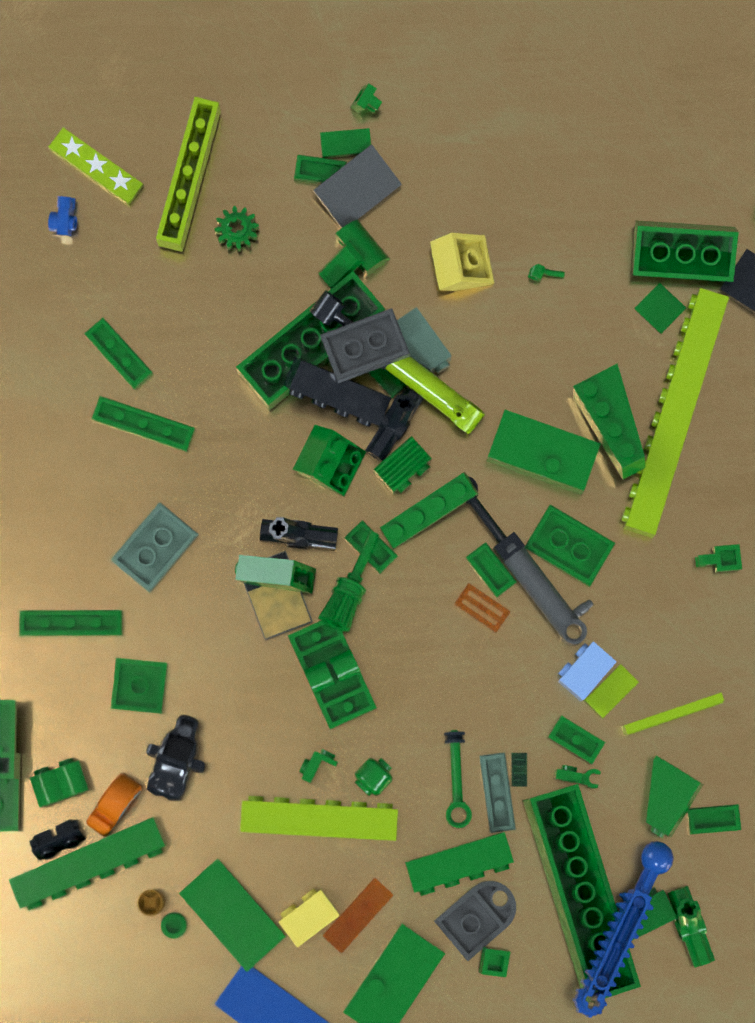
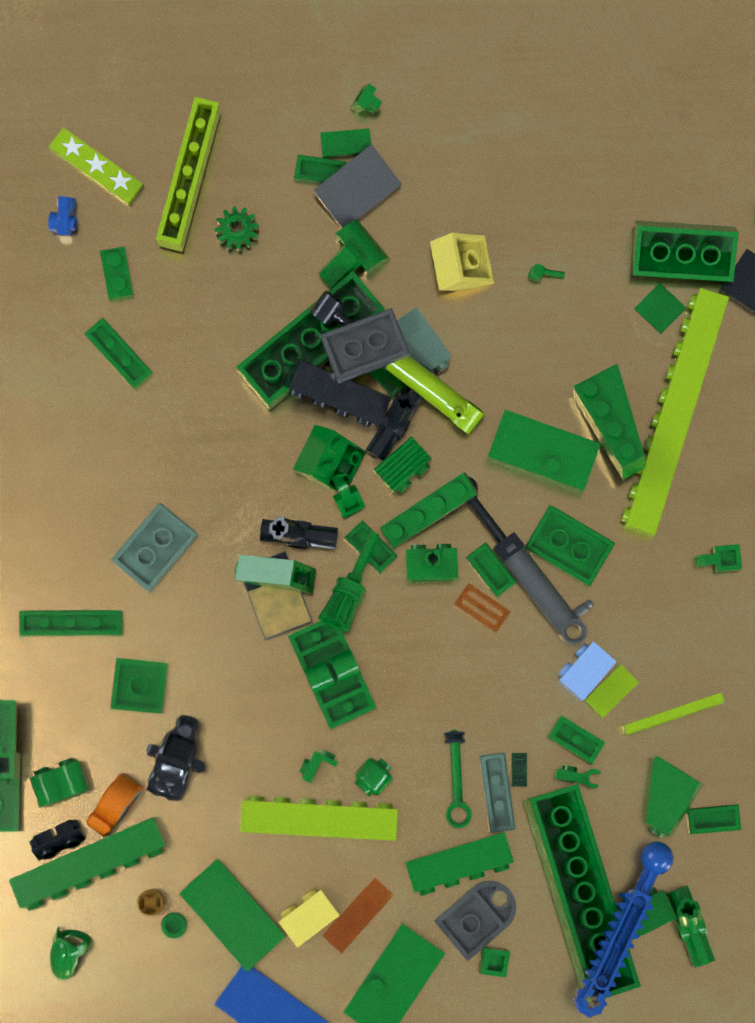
green tile [91,396,196,452] -> none
none -> green piece [49,927,91,981]
none -> green plate [100,246,134,301]
none -> green plate [332,473,366,519]
none -> green brick [406,544,458,583]

